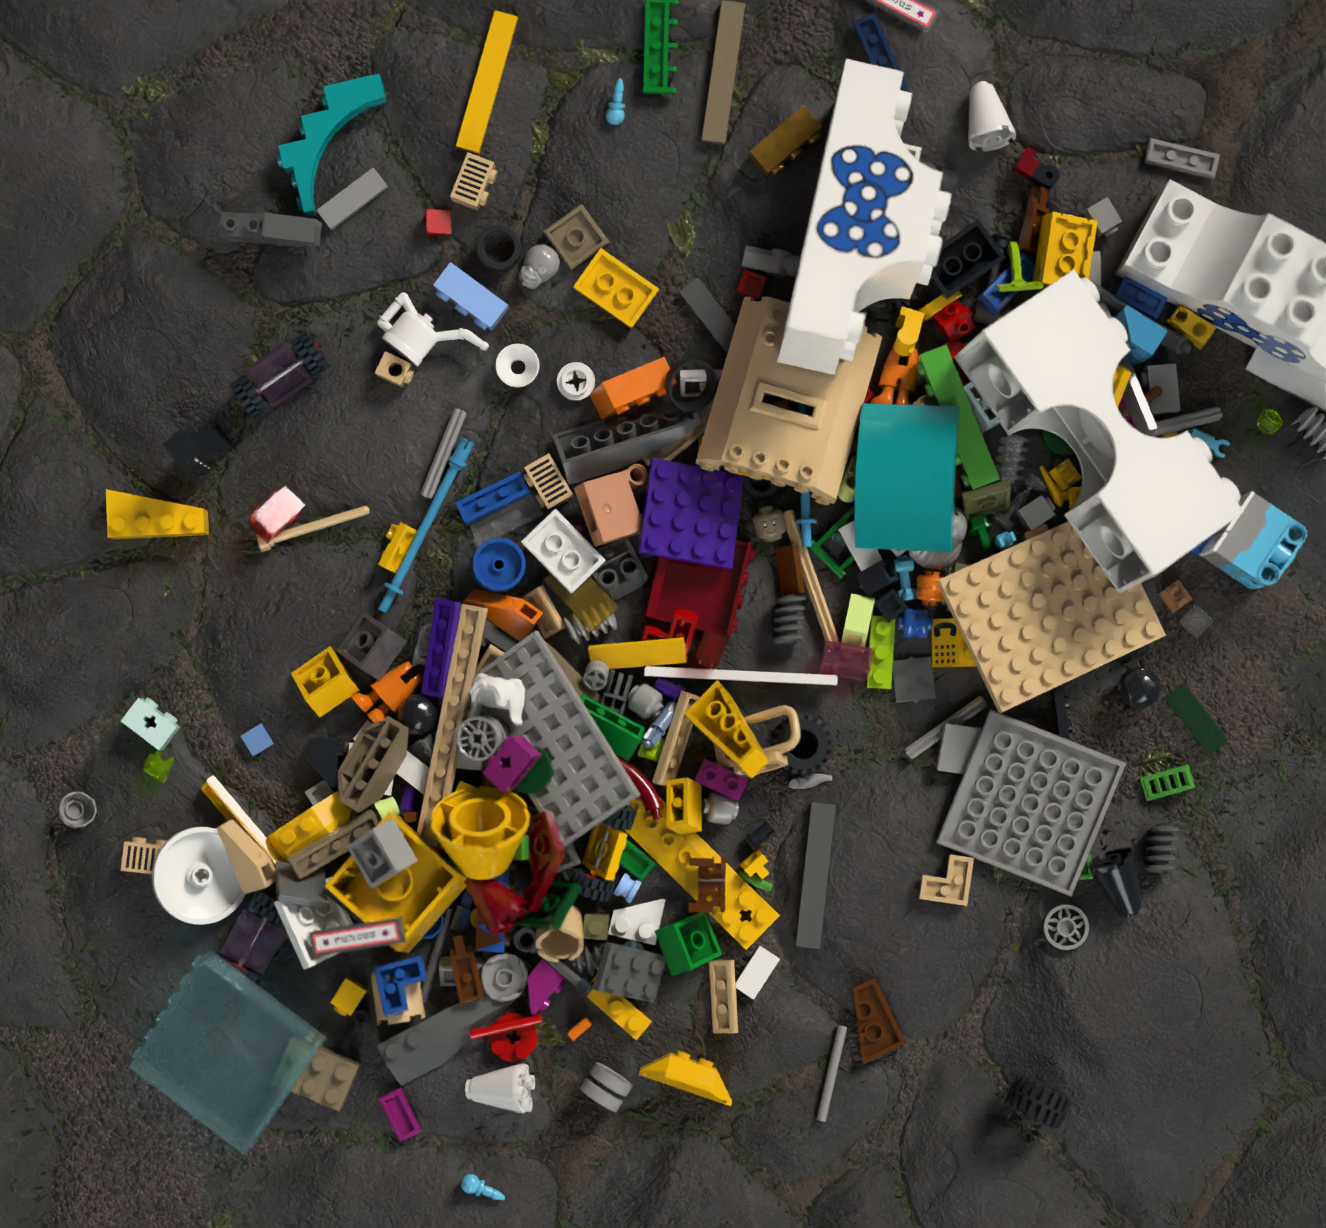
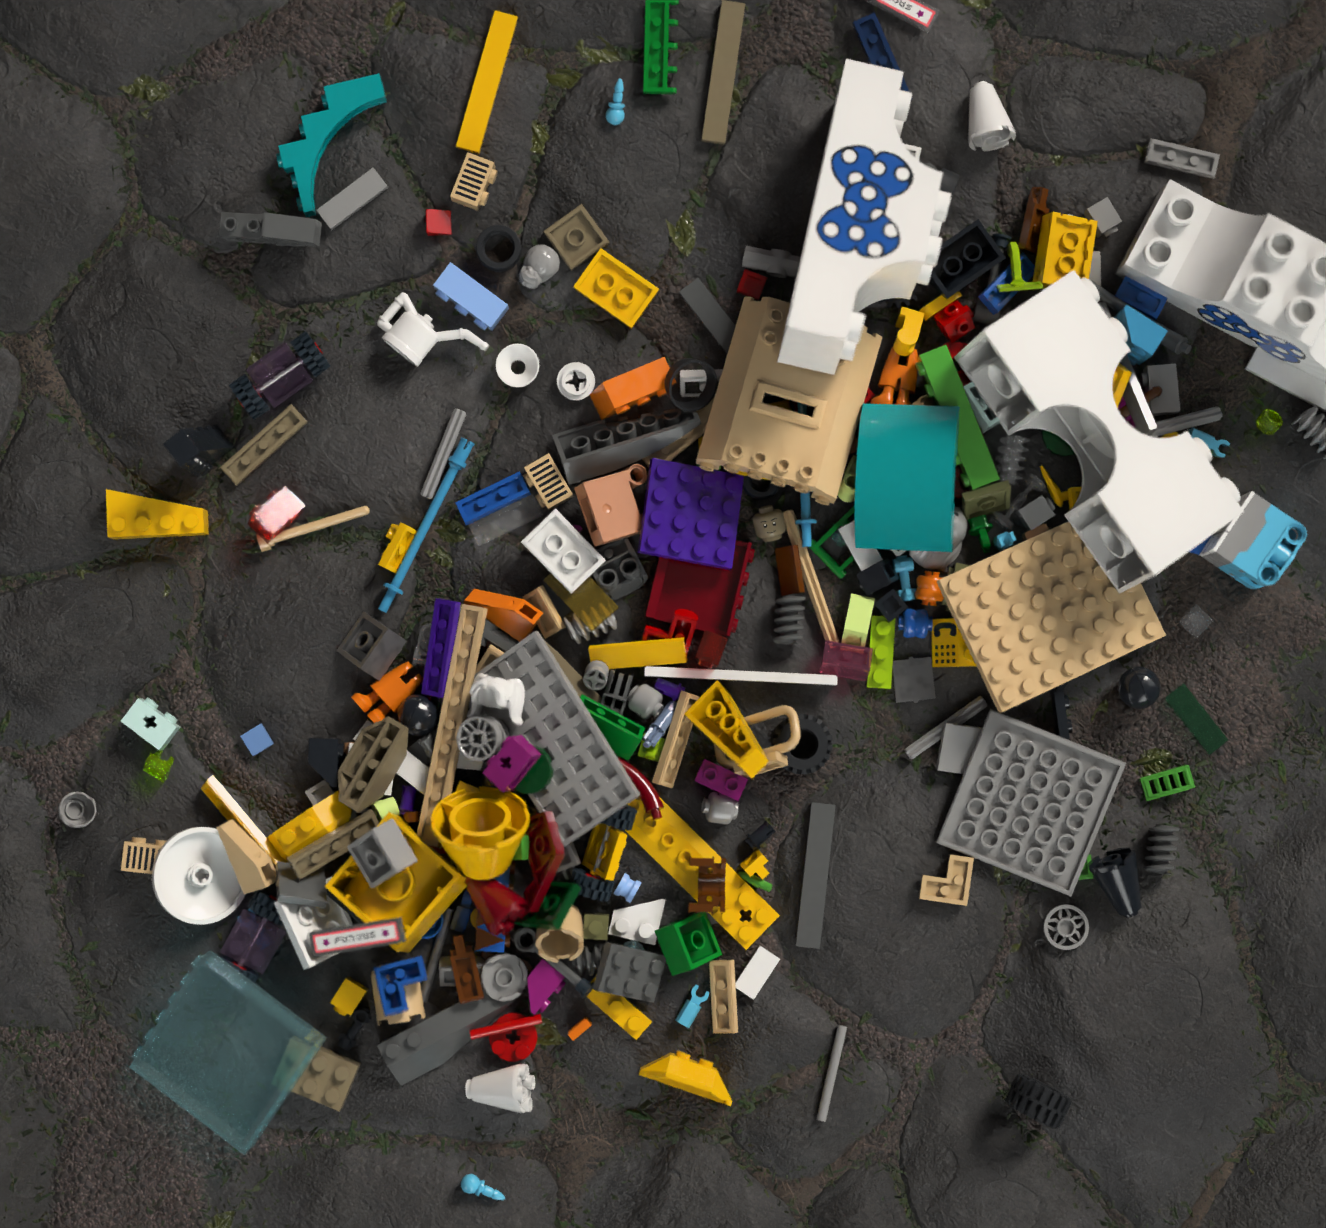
yellow slope [291,646,359,717] -> none
tan brick [375,351,414,388] -> none
magenta tile [379,1087,422,1142] -> none
blue wheel [472,538,526,593] -> none
light grey wheel [580,1062,633,1112] -> none
green tile [619,839,656,882] -> none
yellow brick [666,777,702,834] -> none
pearl gold brick [749,105,822,178] -> none
light grey bar [787,773,833,789] -> none
reddish brown wing [852,977,906,1064] -> none
leg [1012,146,1060,189] -> none
yellow tile [1048,459,1082,492] -> none
medium nougat tile [1158,580,1192,613] -> none
yellow leg [1167,305,1216,350] -> none
none -> dark tan tile [220,404,308,486]
none -> medium azure bar [675,984,709,1028]

